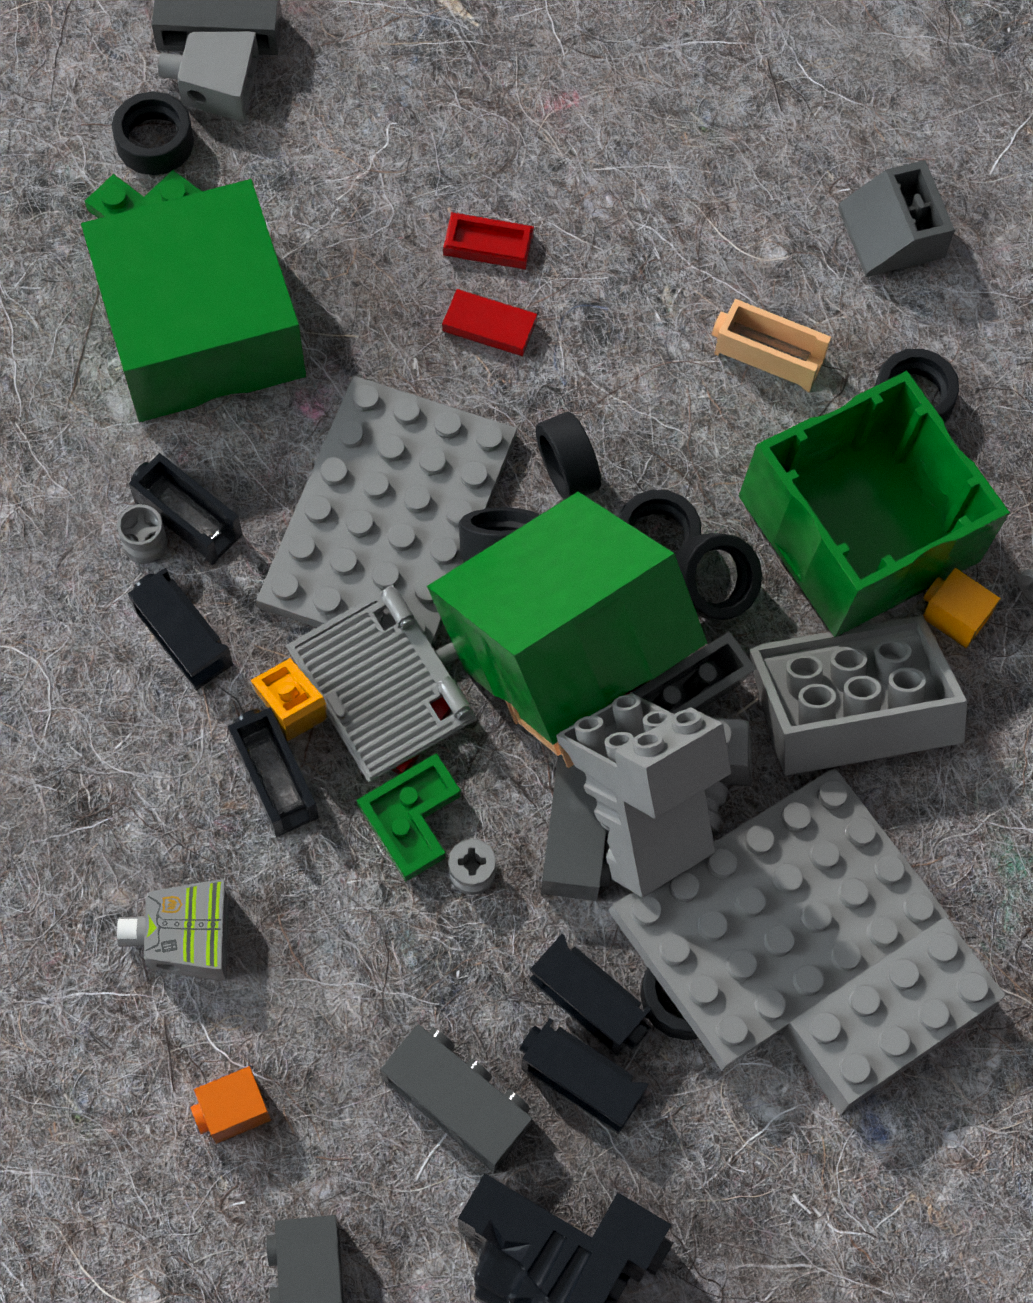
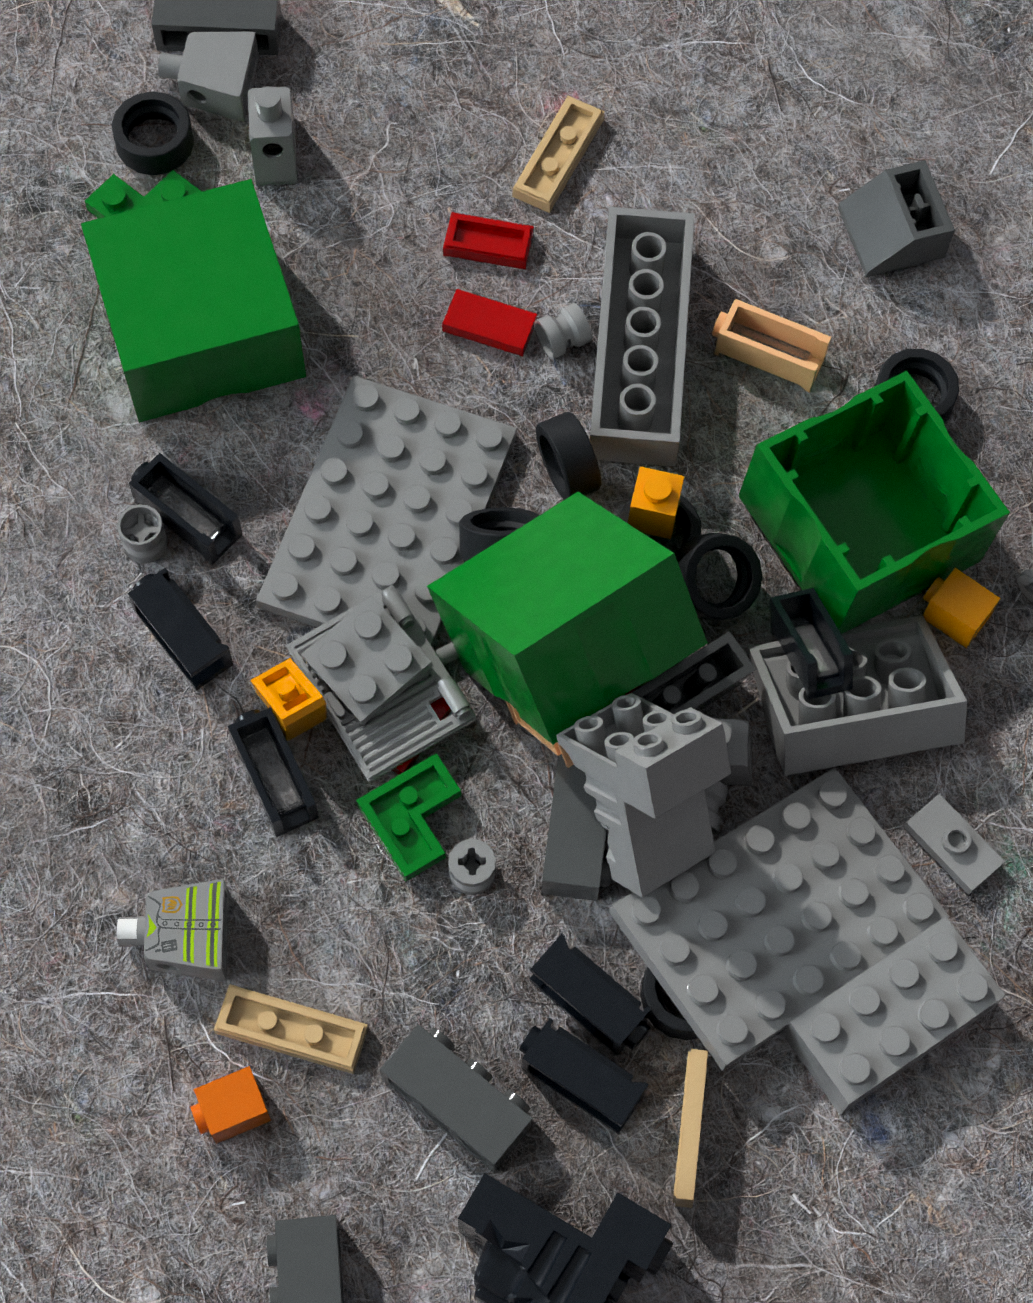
none -> tan tile [214,984,368,1074]
none -> light grey torso [248,86,298,186]
none -> light grey plate [301,594,433,726]
none -> tan tile [512,96,605,213]
none -> light grey wheel [534,303,592,360]
none -> light grey brick [590,207,695,467]
none -> light orange brick [628,466,684,539]
none -> tan tile [673,1049,708,1208]
none -> black window [770,588,853,700]
none -> light grey plate [903,793,1005,895]

